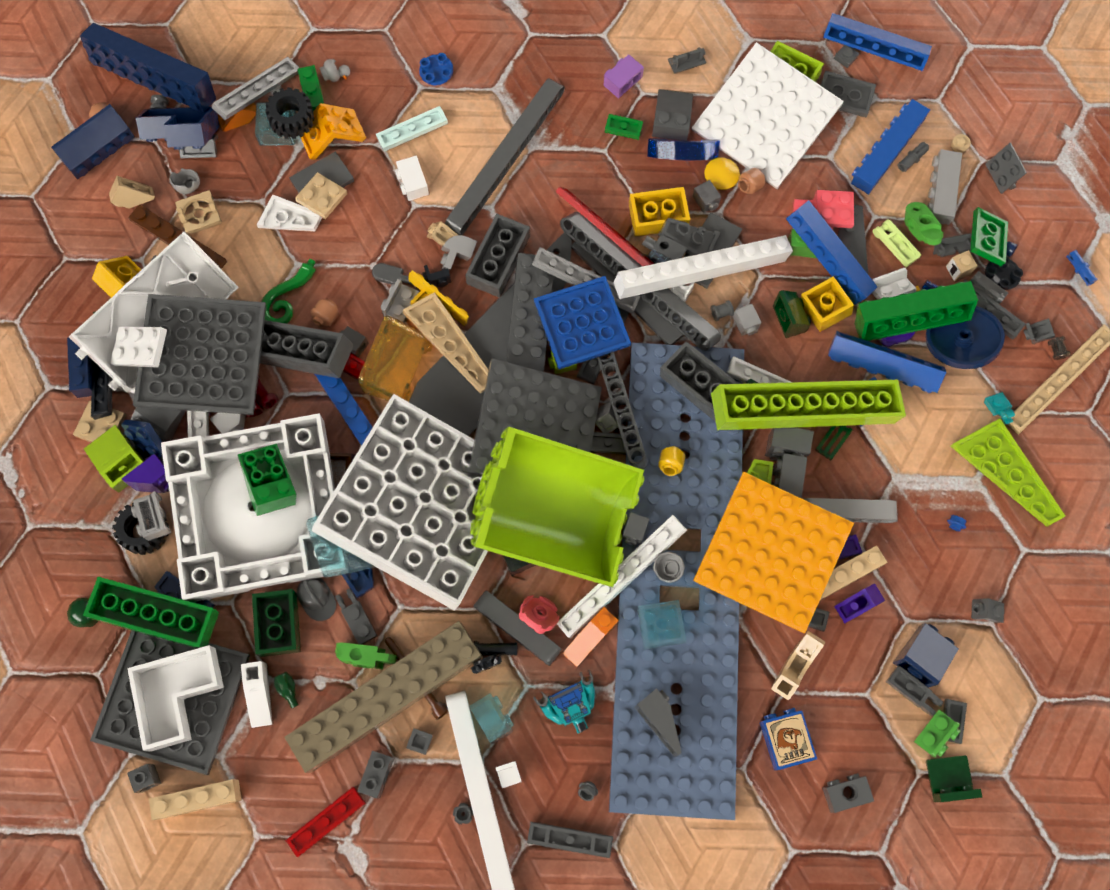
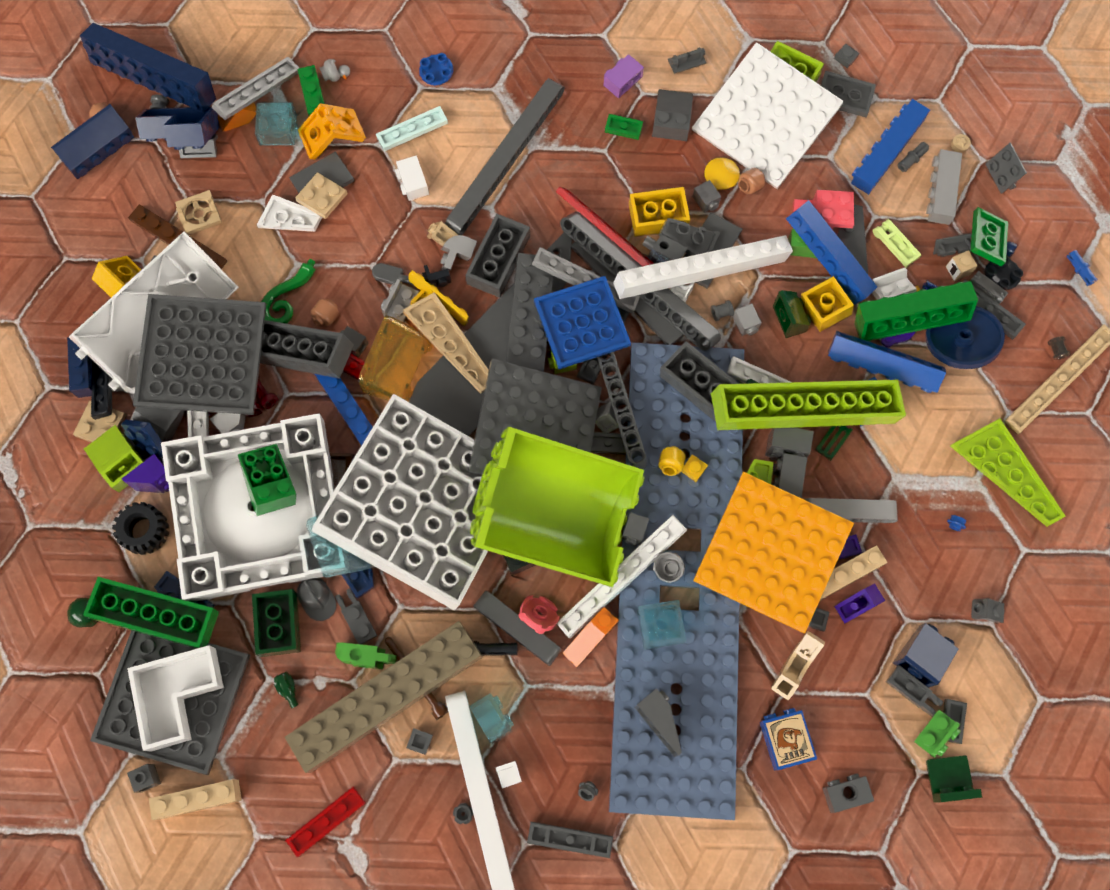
tan slope [109,176,155,209] -> none
white plate [110,327,167,367] -> none
light grey window [131,491,171,541] -> none
light grey hair [169,168,200,195] -> none
white slope [241,661,273,728] -> none
black tyre [265,87,314,139] -> none
dark grey brick [357,751,395,799] -> none
black gear [470,654,502,674] -> none
torso [533,670,596,734] -> none
clear blue slope [647,138,720,160] -> none
blue brick [823,13,932,71] -> none
bright green piece [904,202,943,245] -> none
teal plate [984,392,1015,424] -> none
dark grey bracket [1023,319,1055,344] -> none
none -> yellow plate [681,454,708,482]

